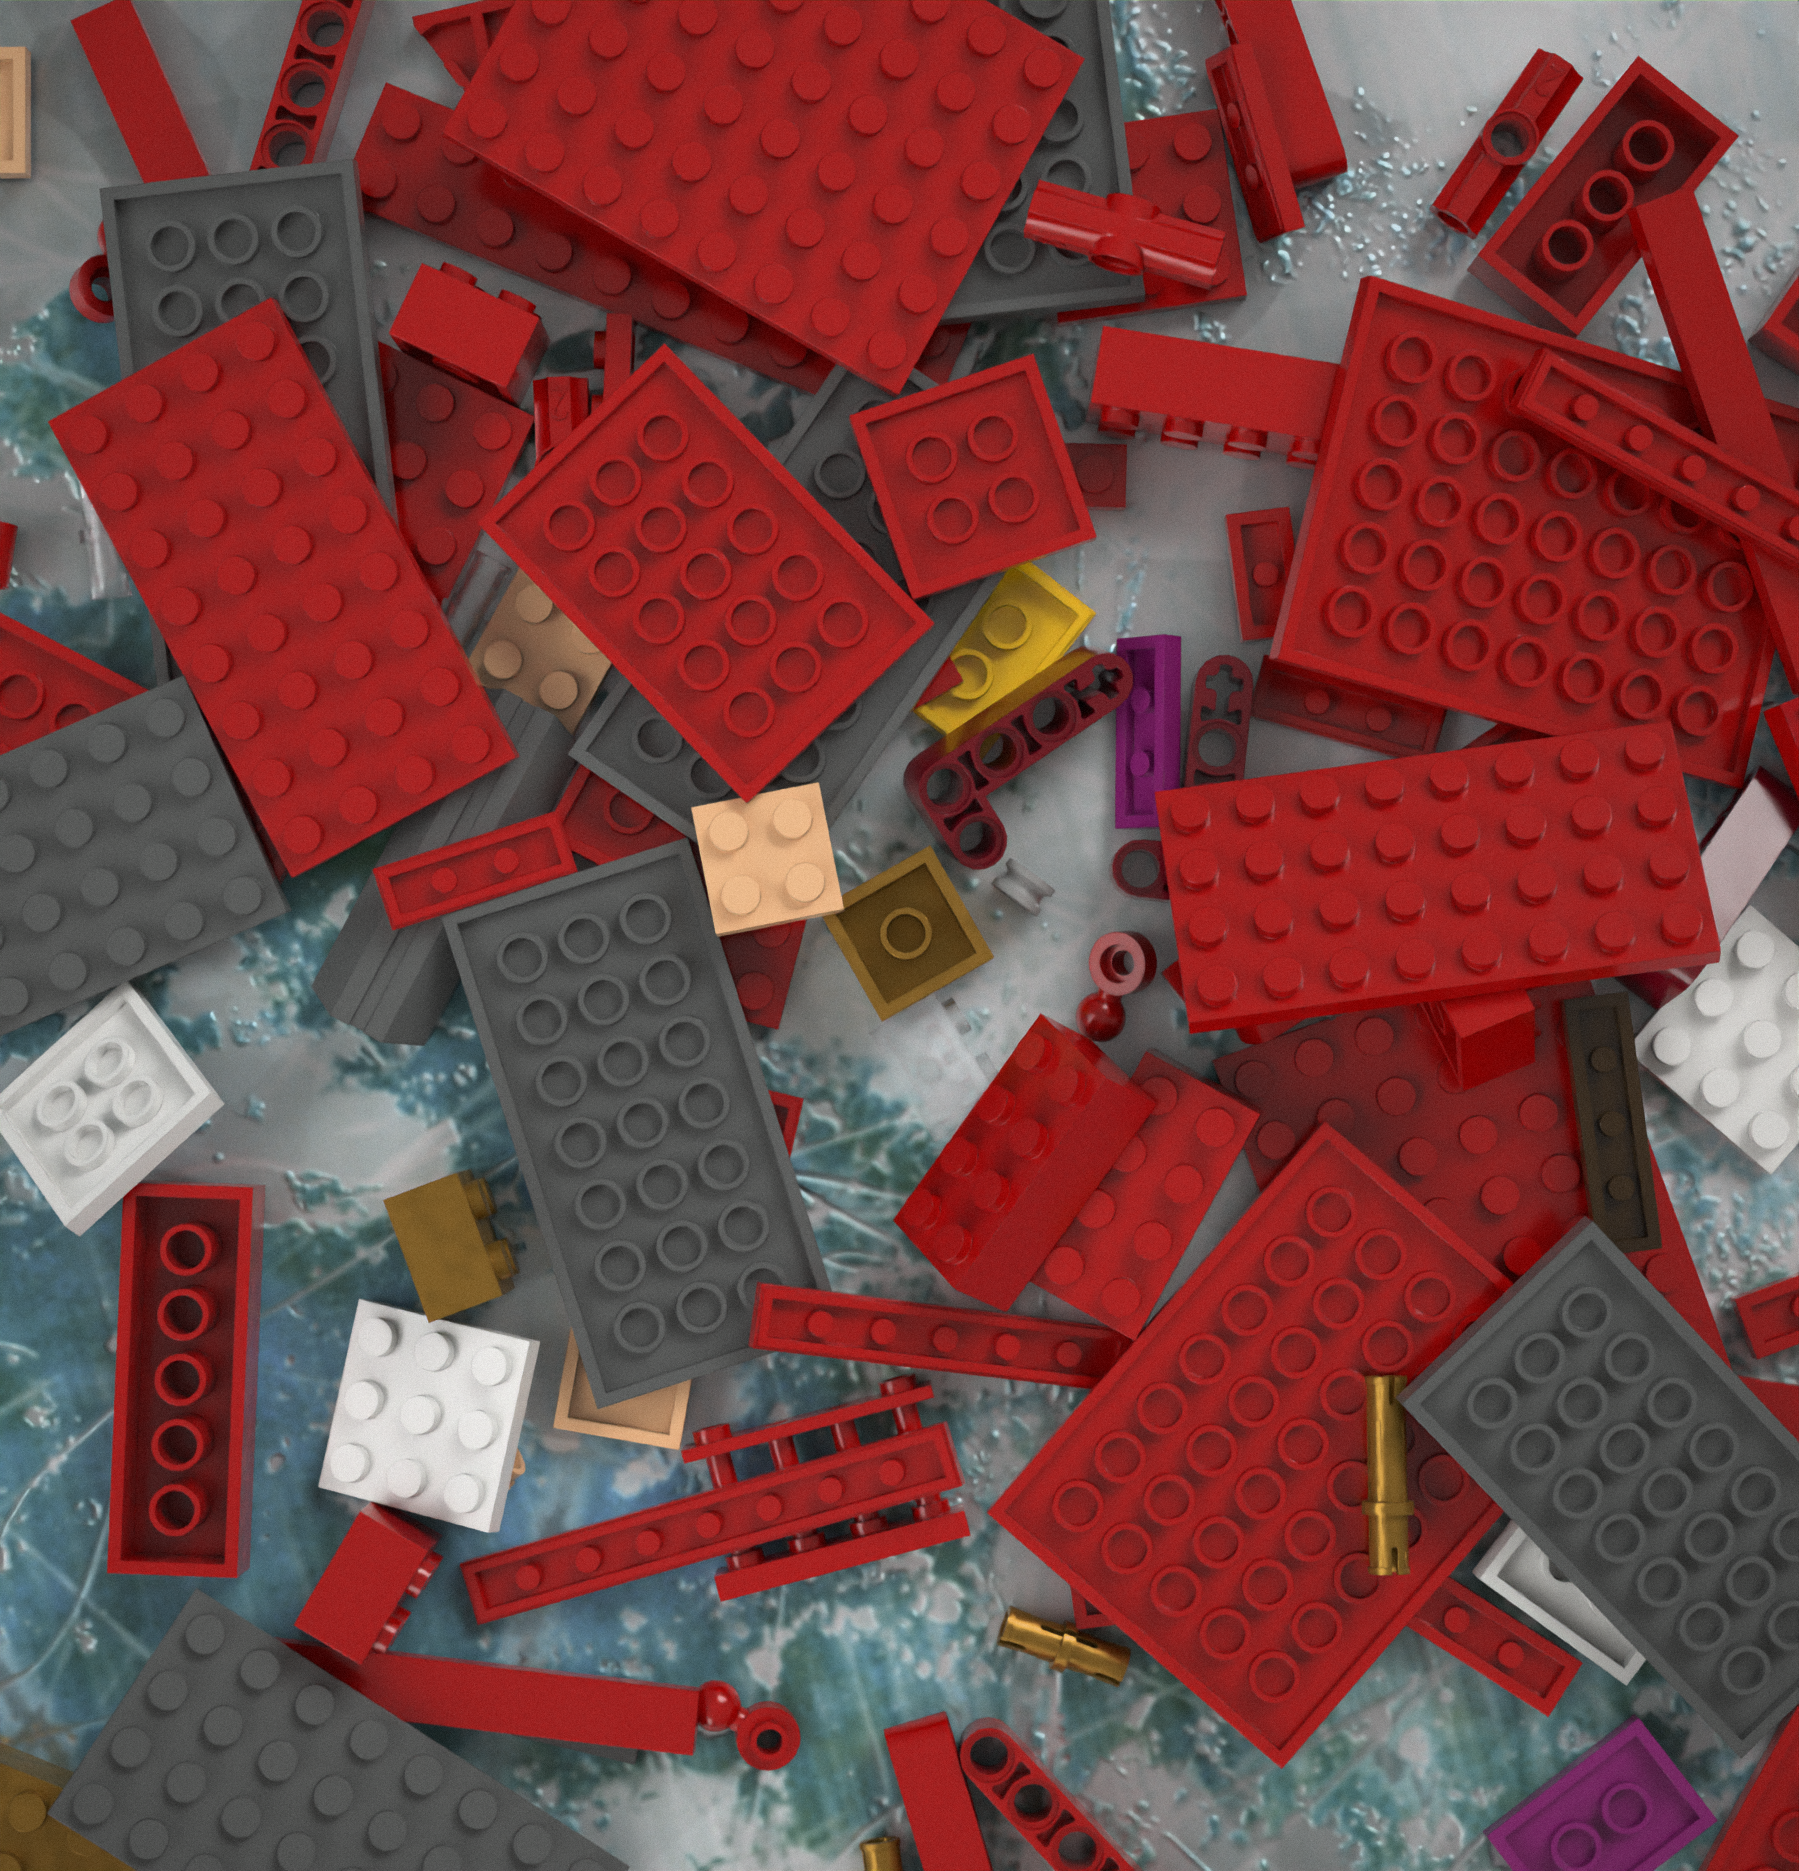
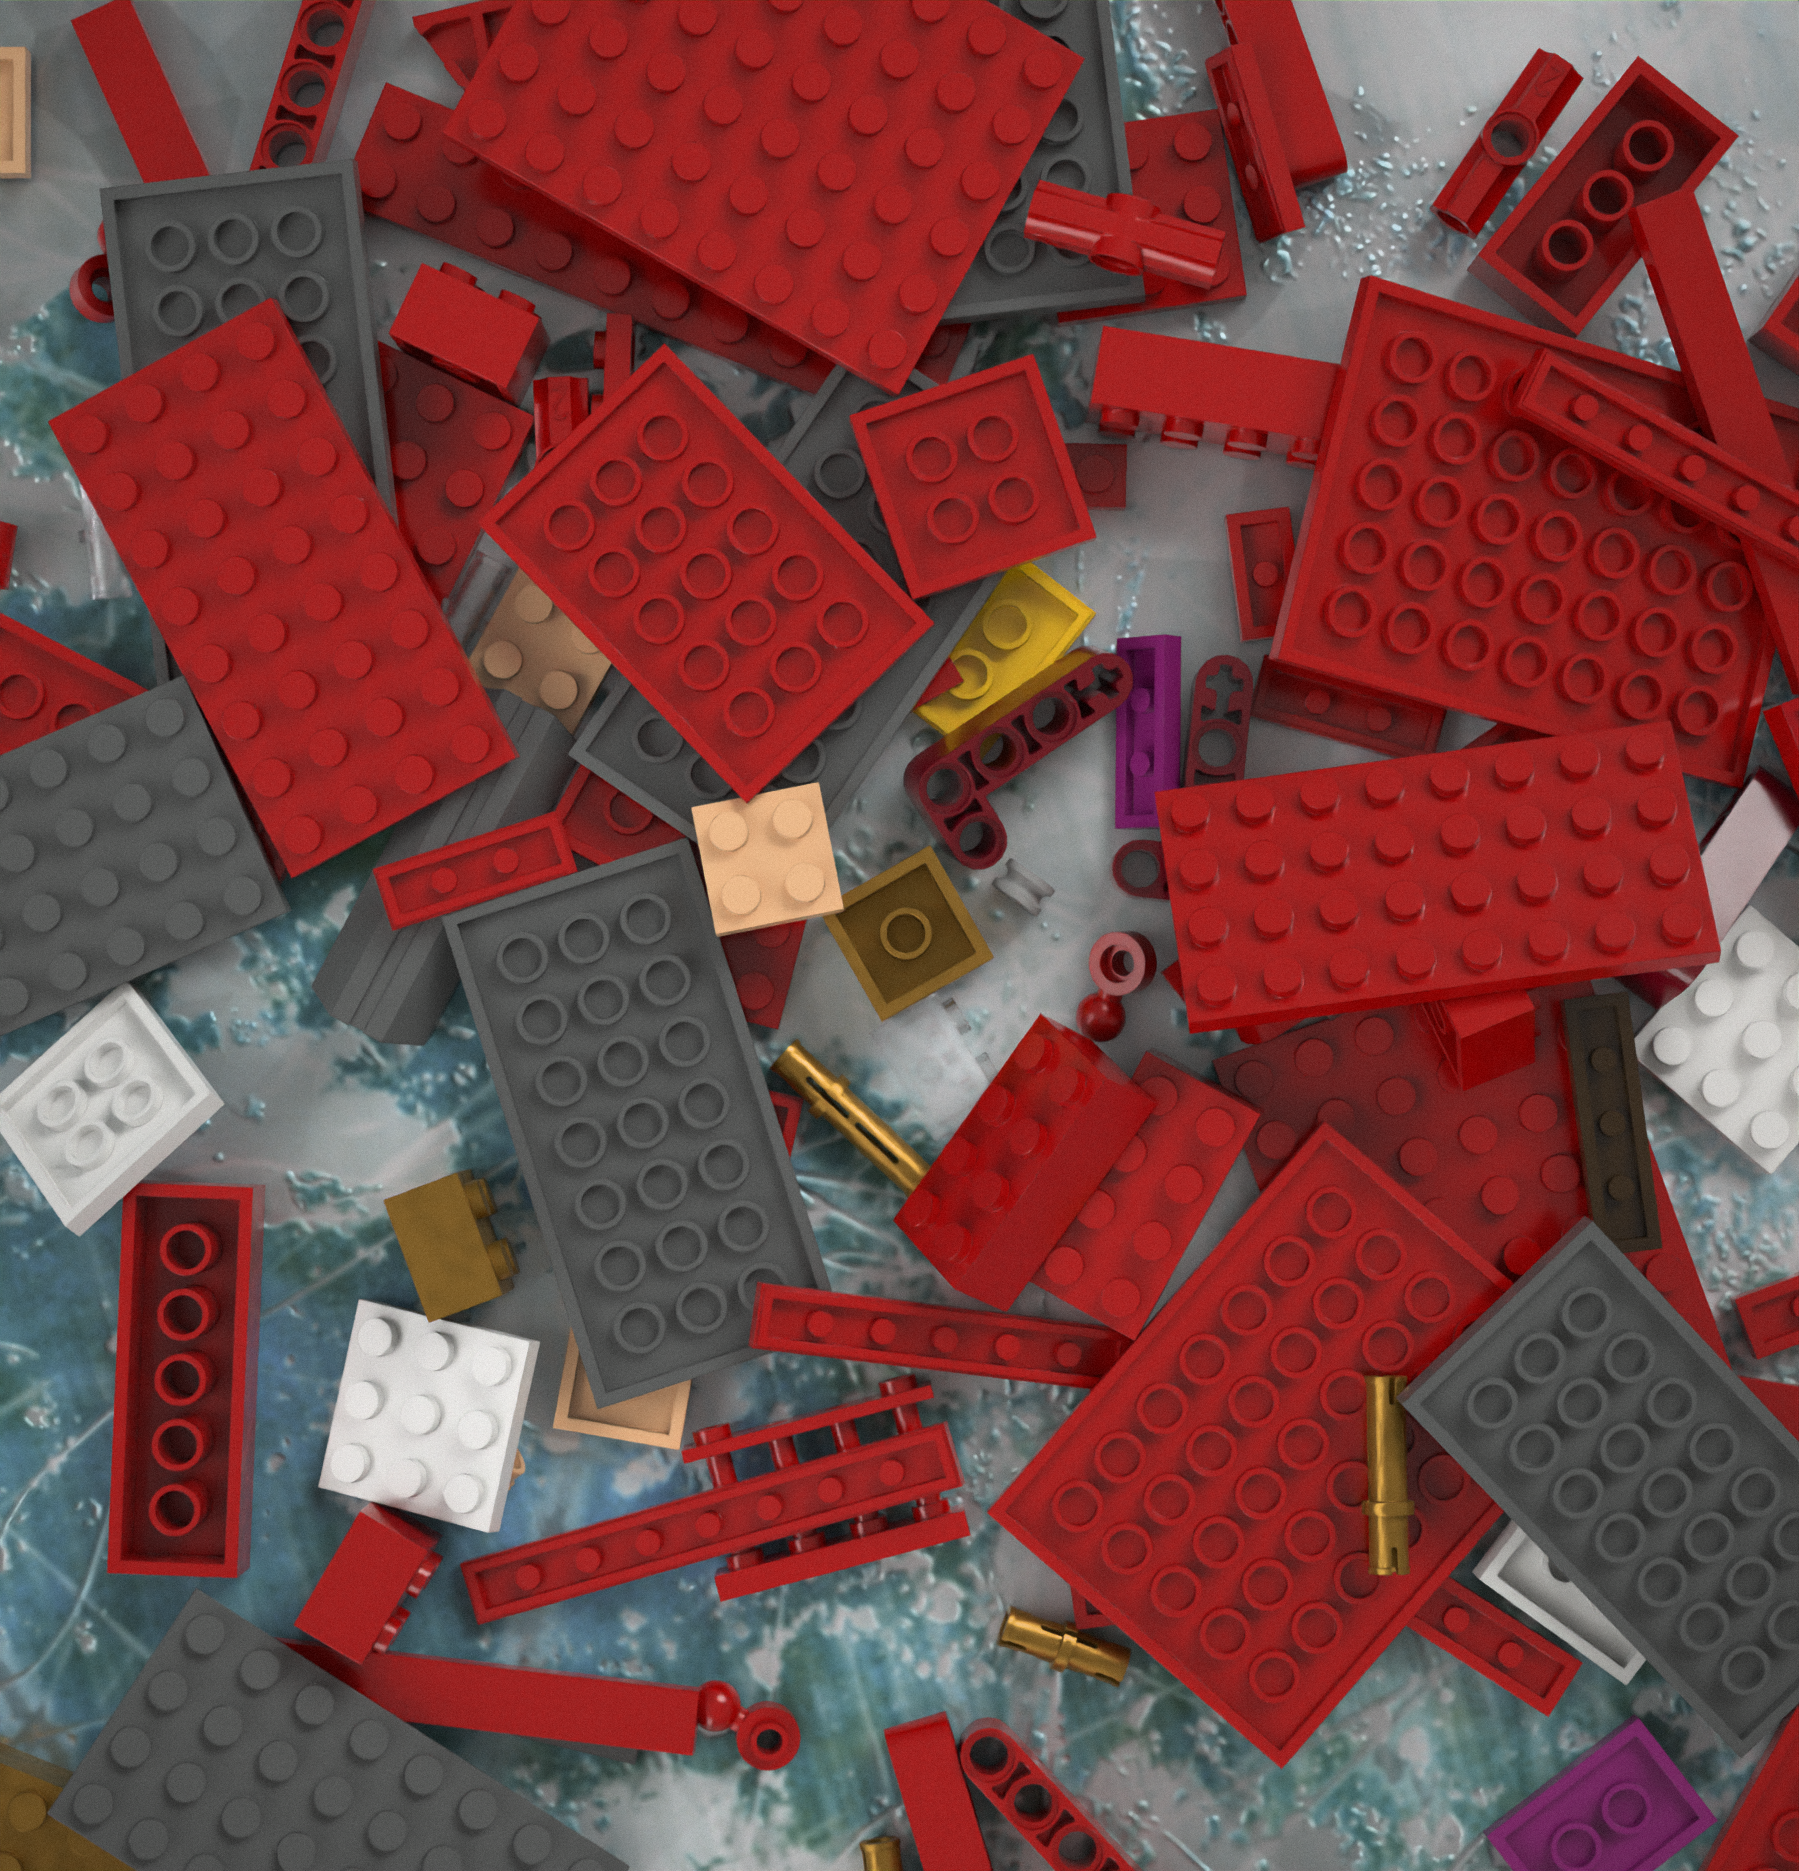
none -> pearl gold pin [769,1039,932,1198]

